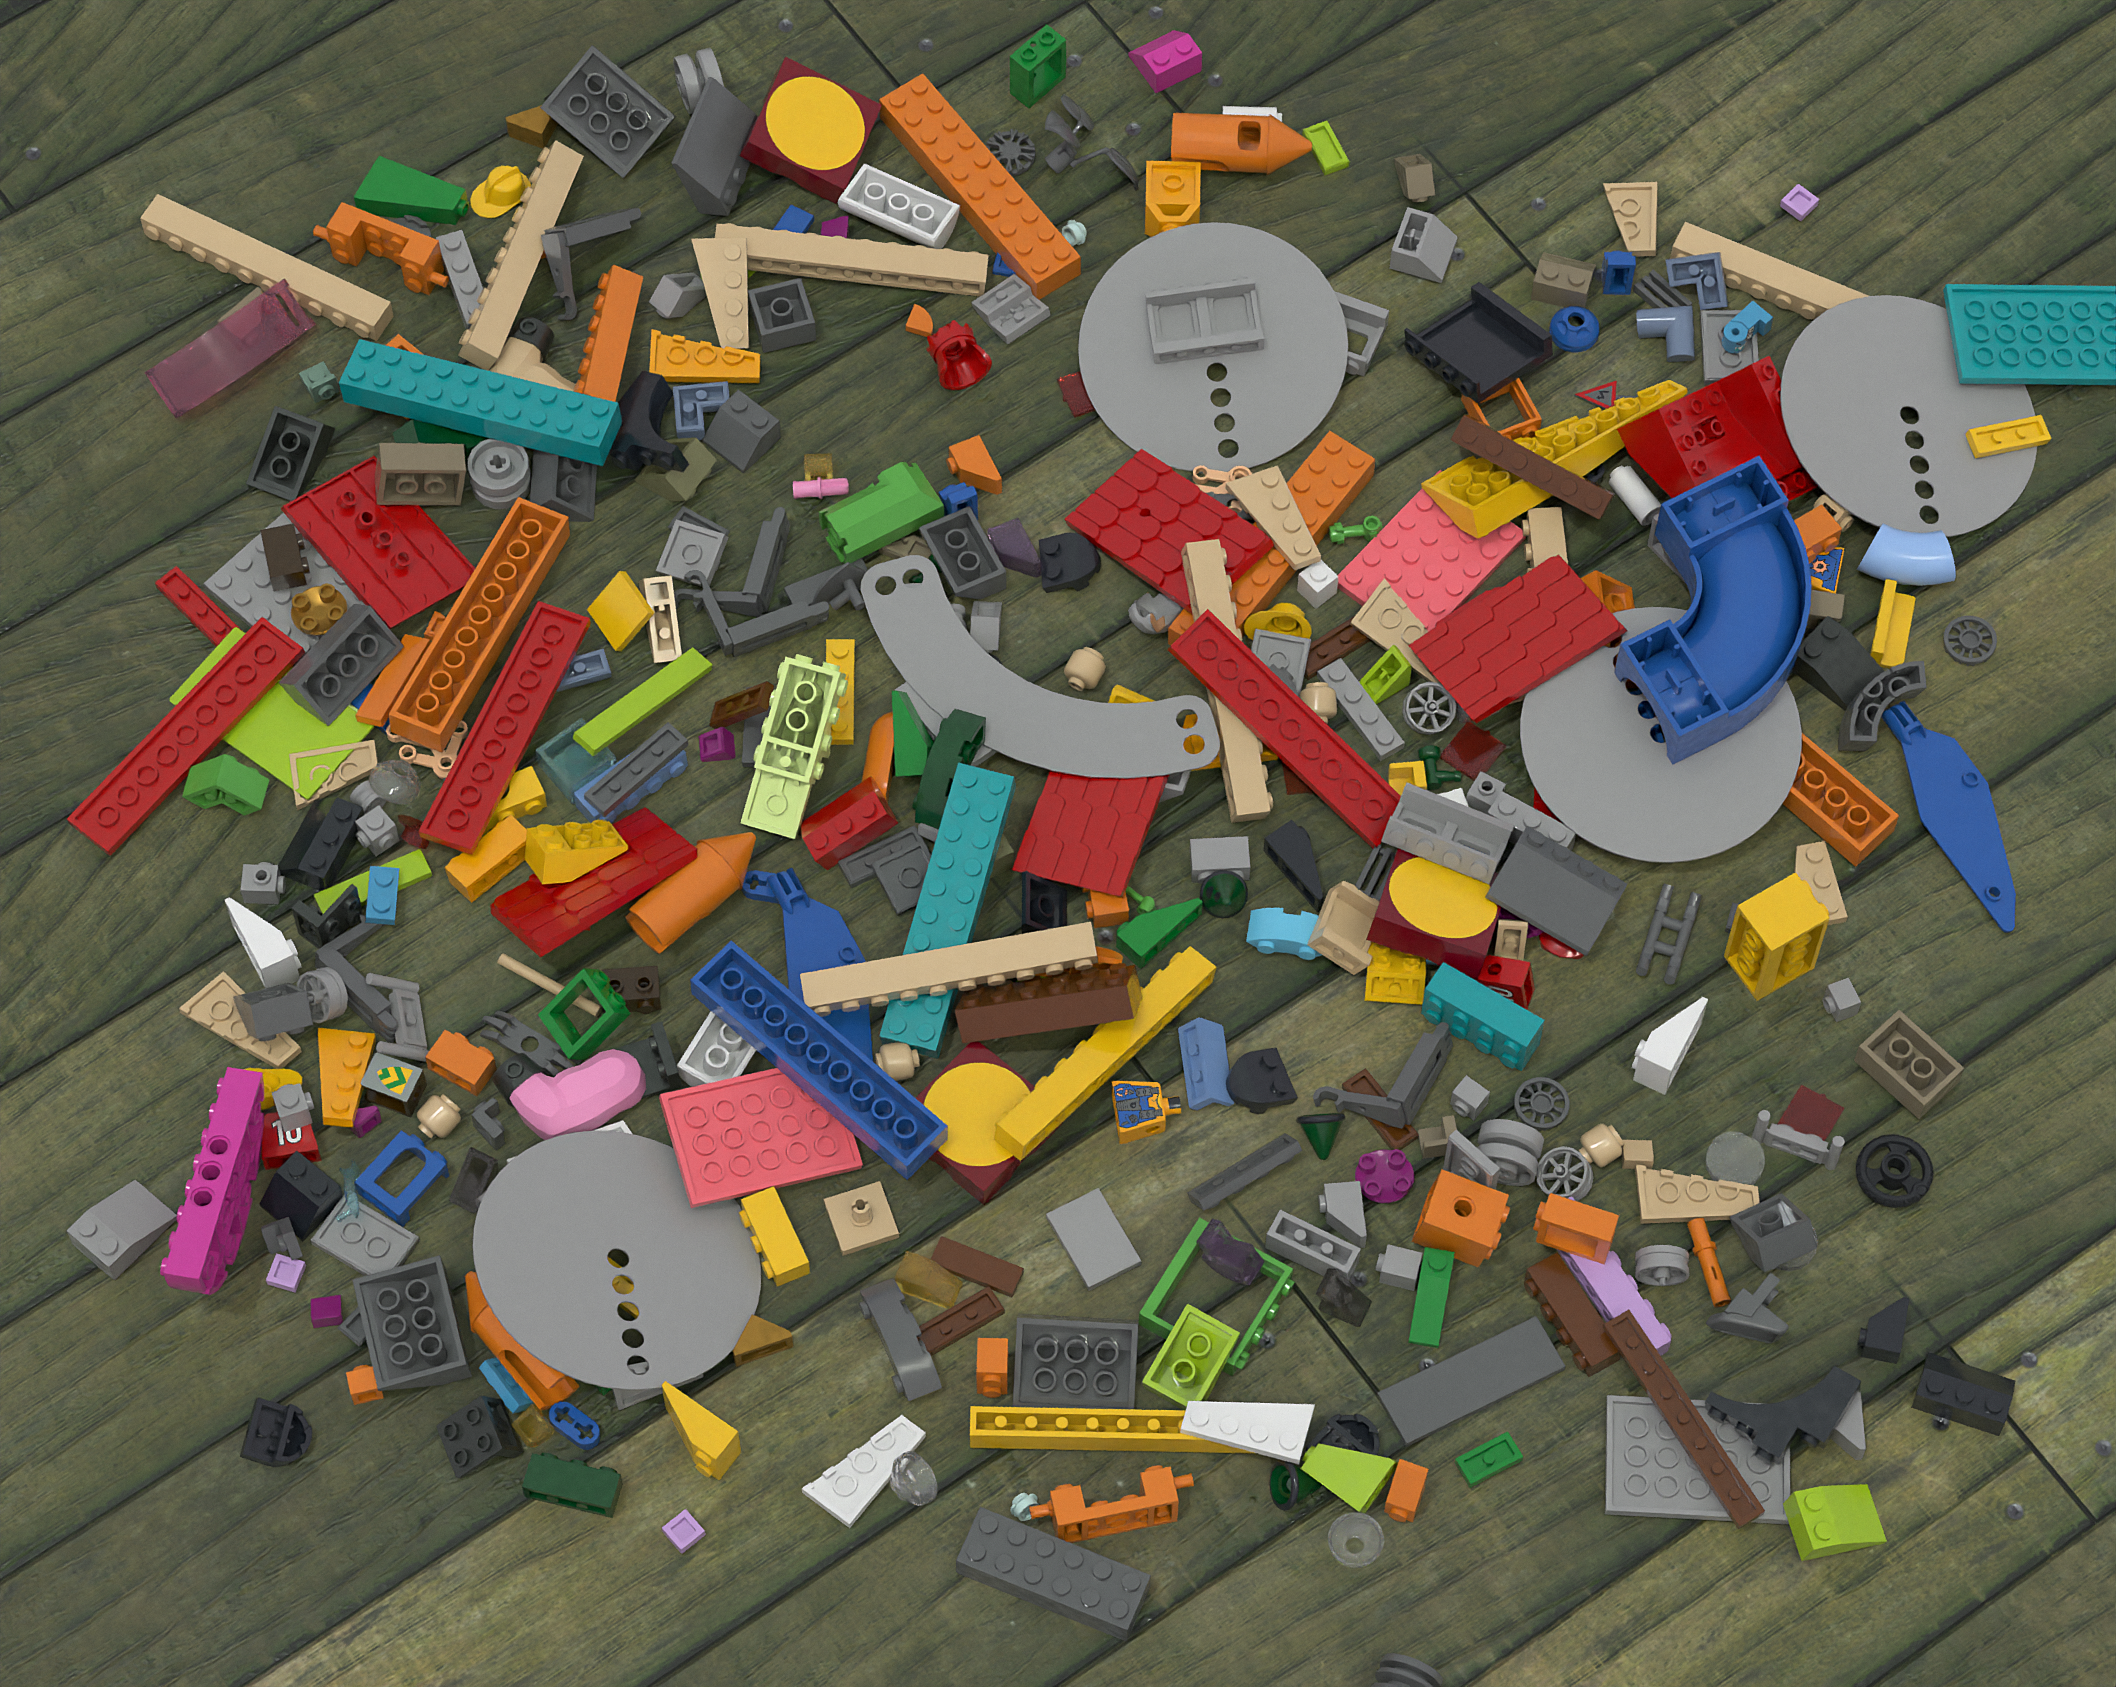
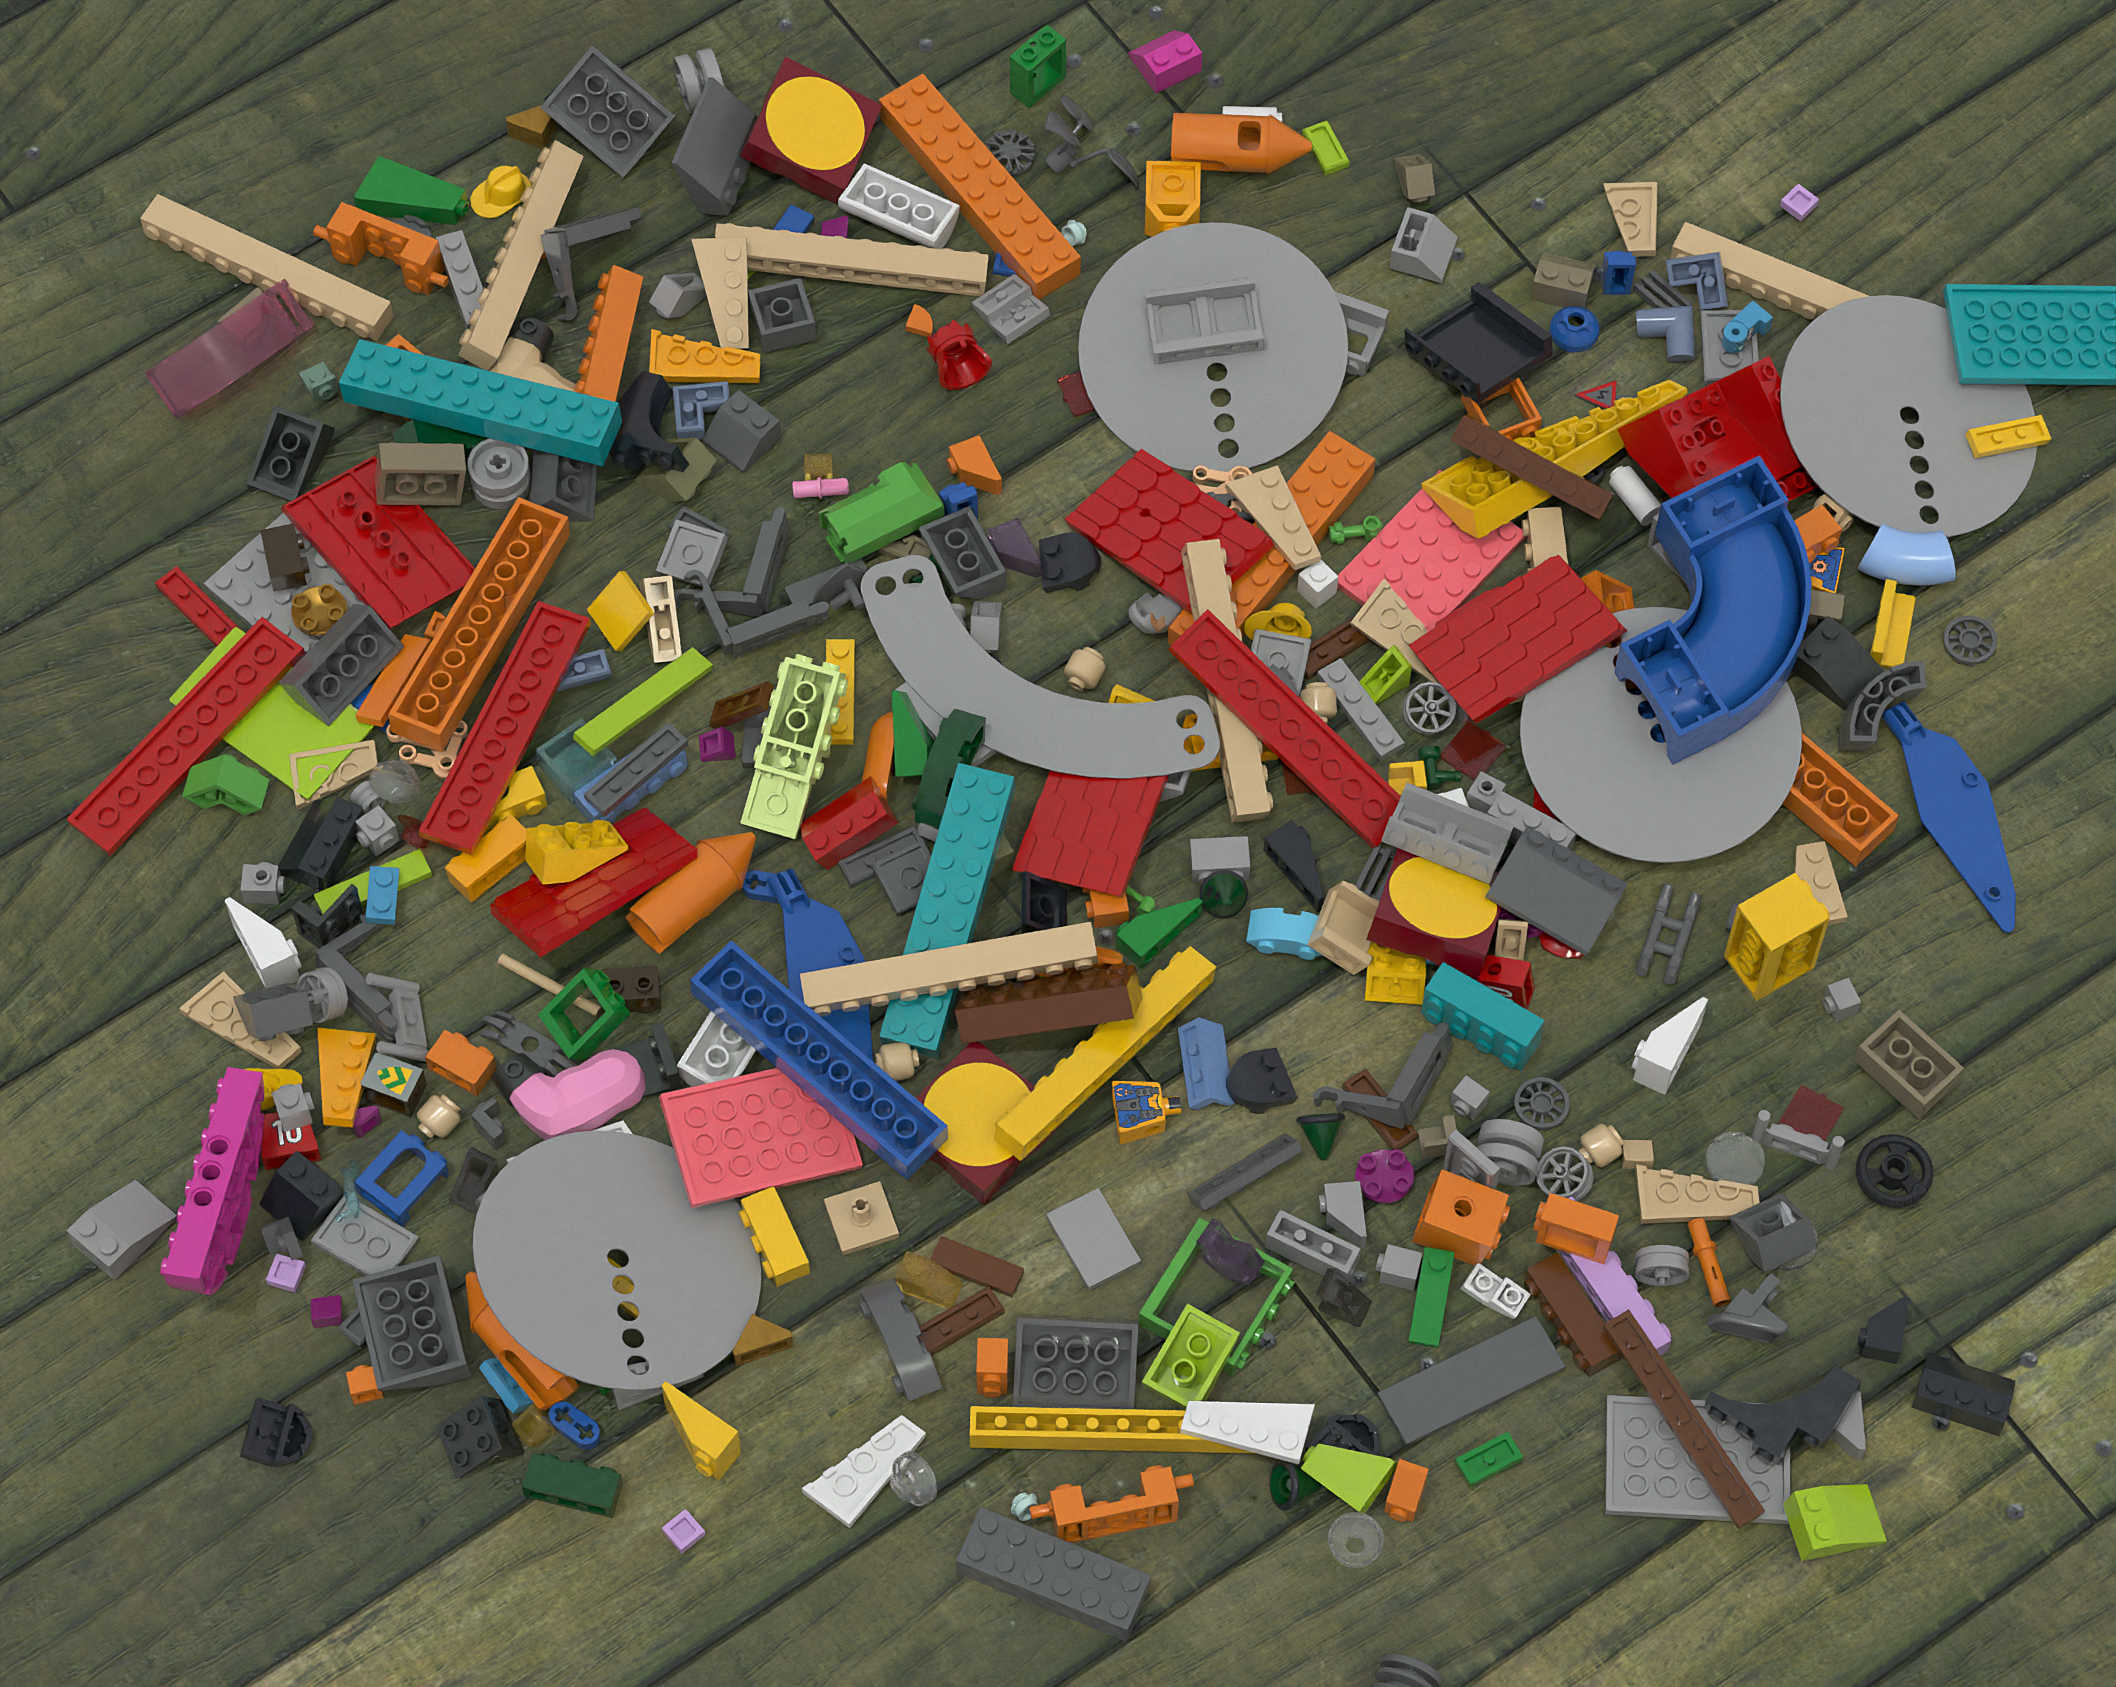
none -> white slope [1460,1263,1531,1319]

